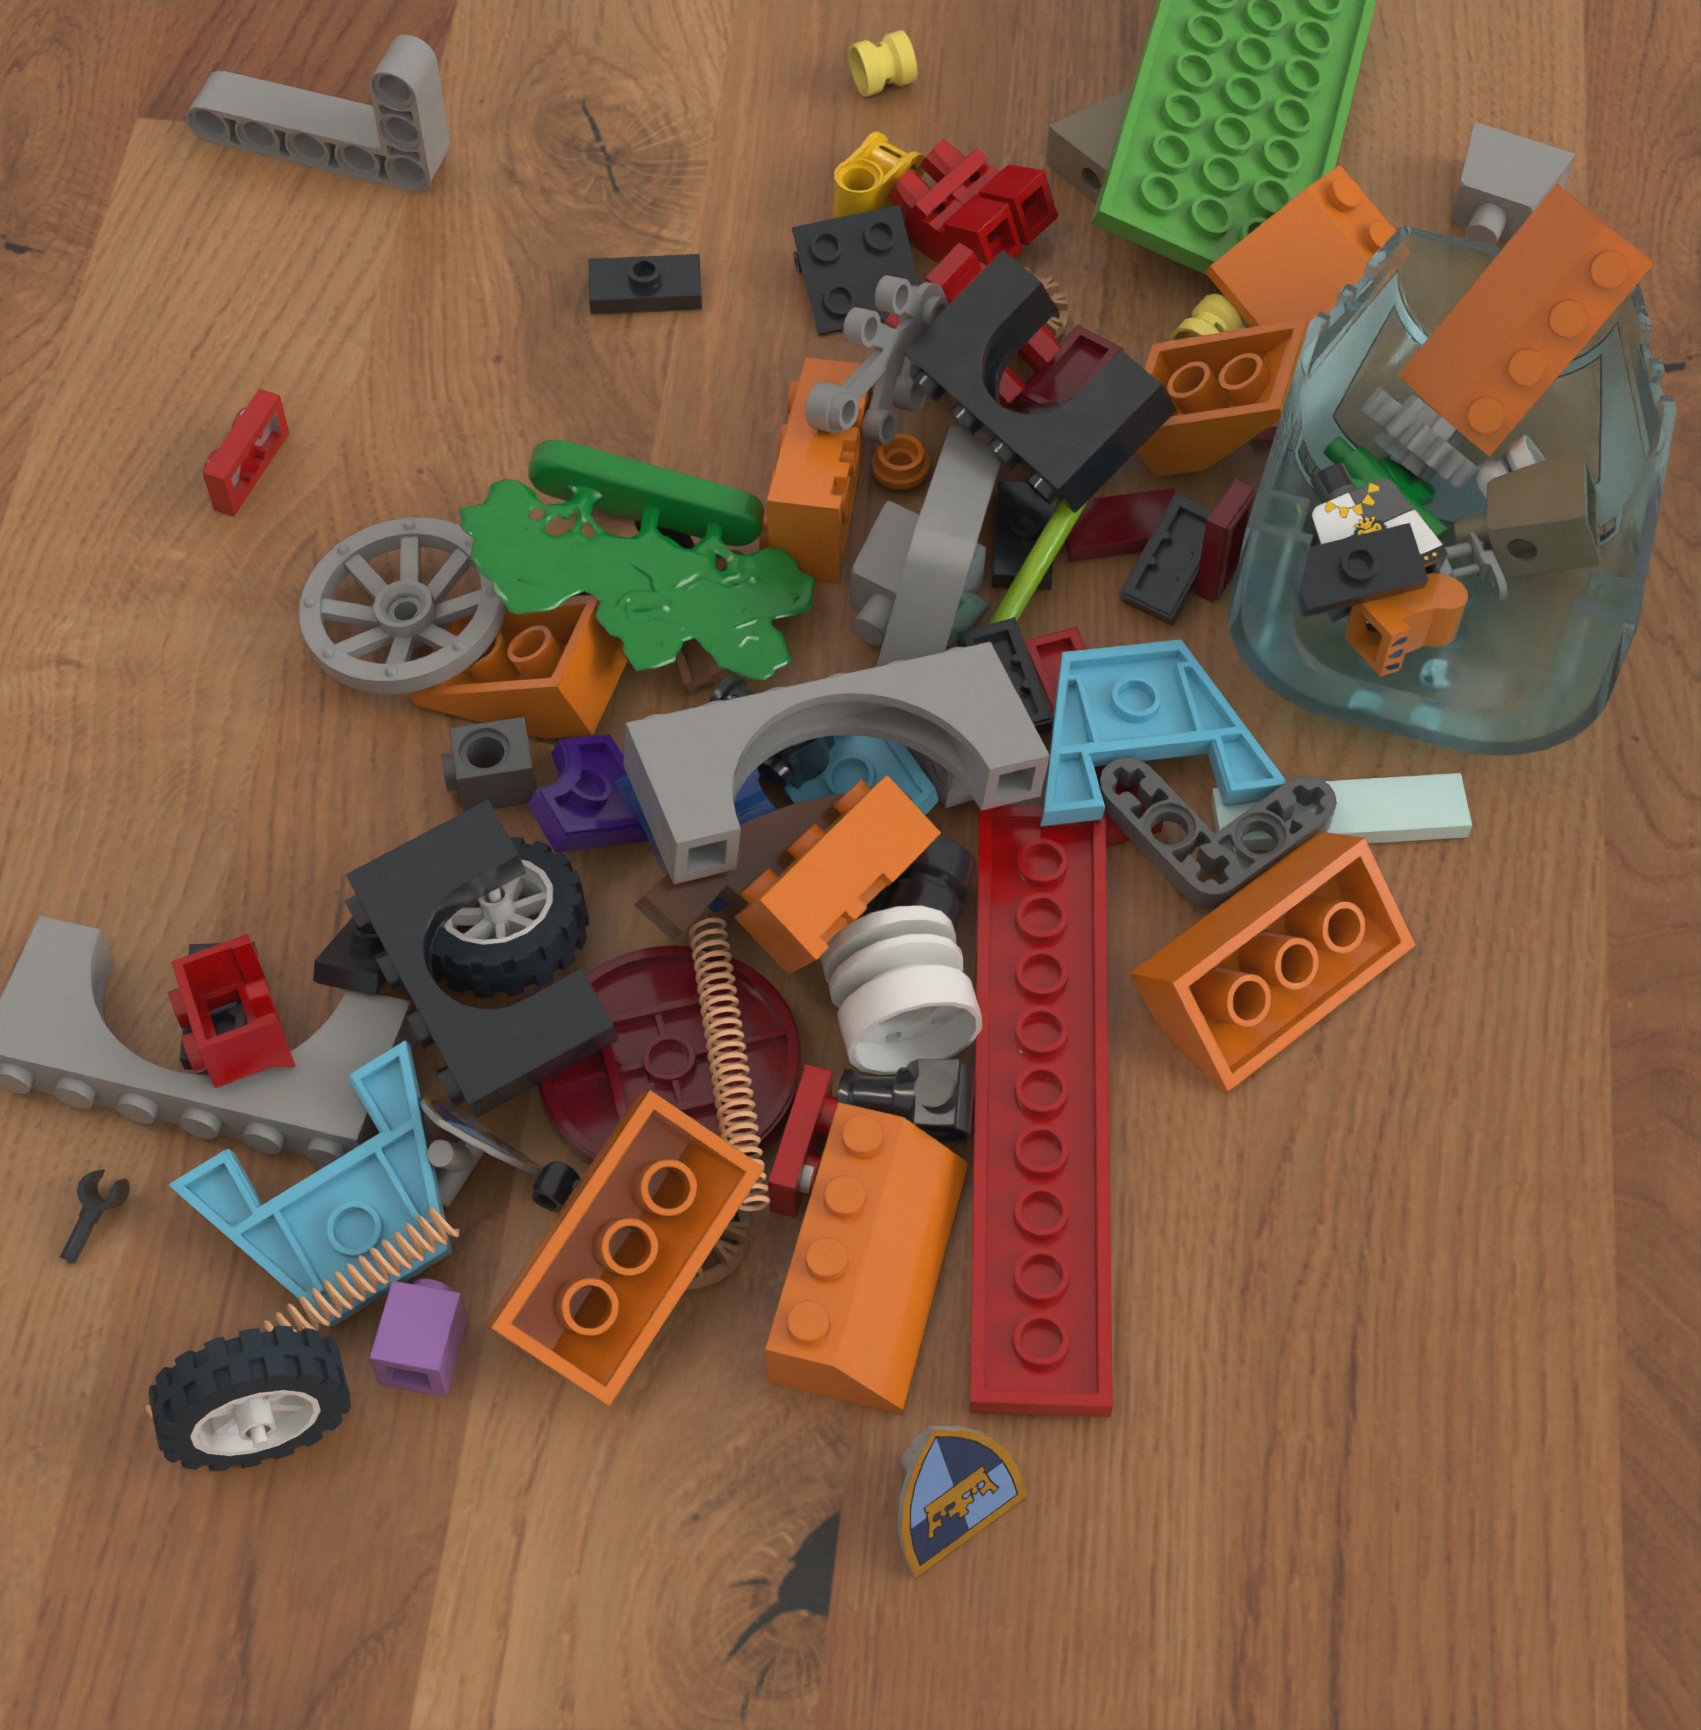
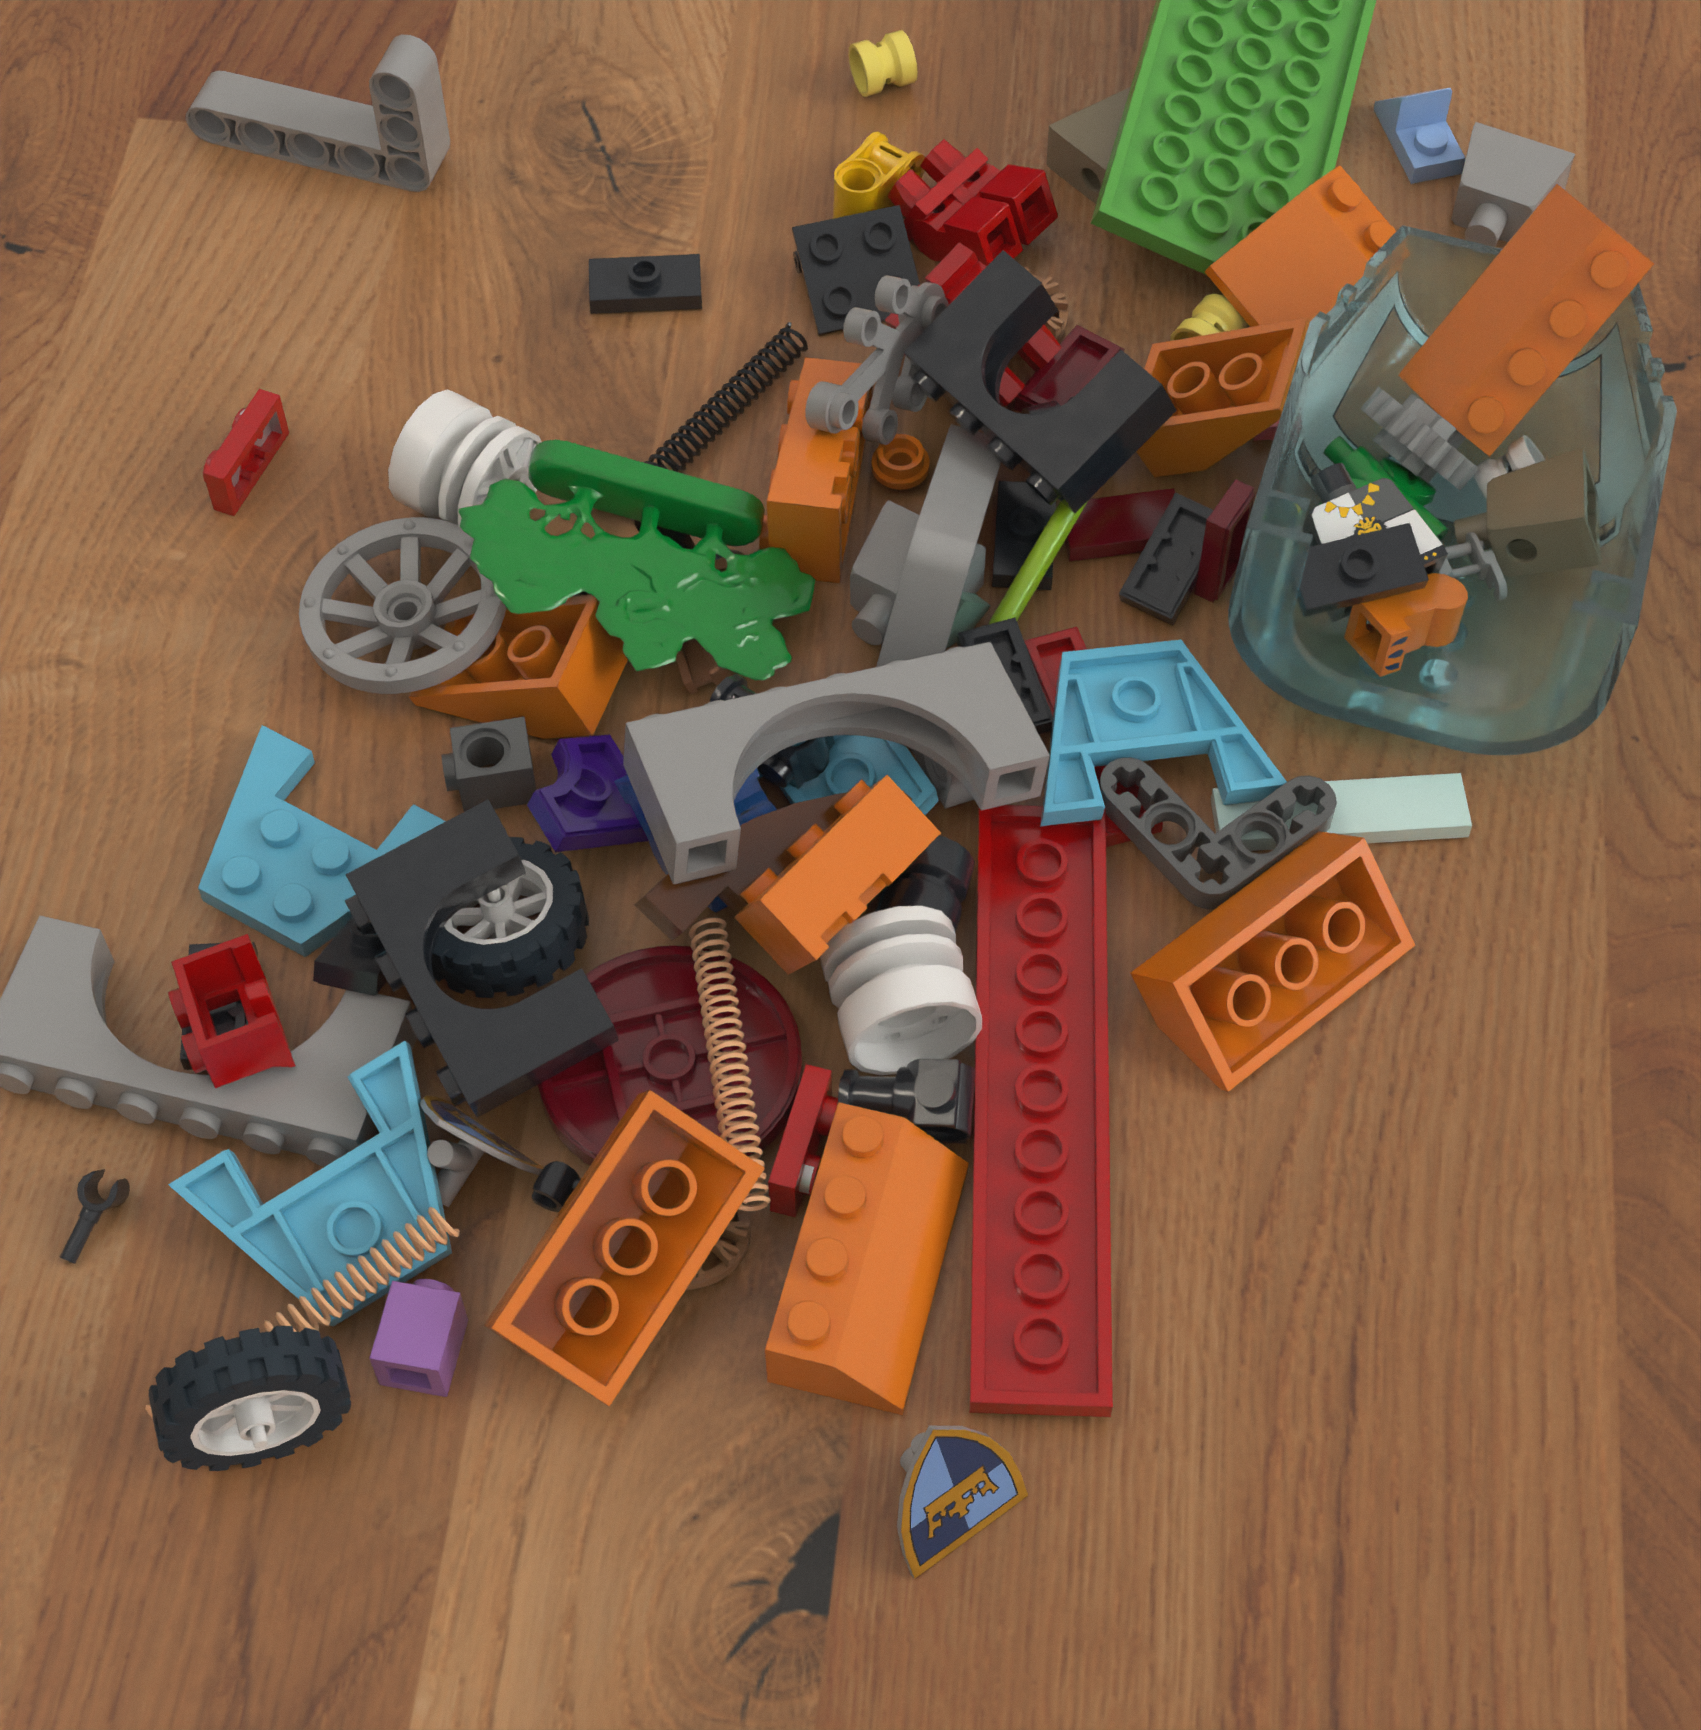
none -> medium azure wing [198,725,446,957]
none -> white wheel [388,389,542,527]
none -> black piece [631,322,808,521]
none -> light blue slope [1374,88,1465,184]

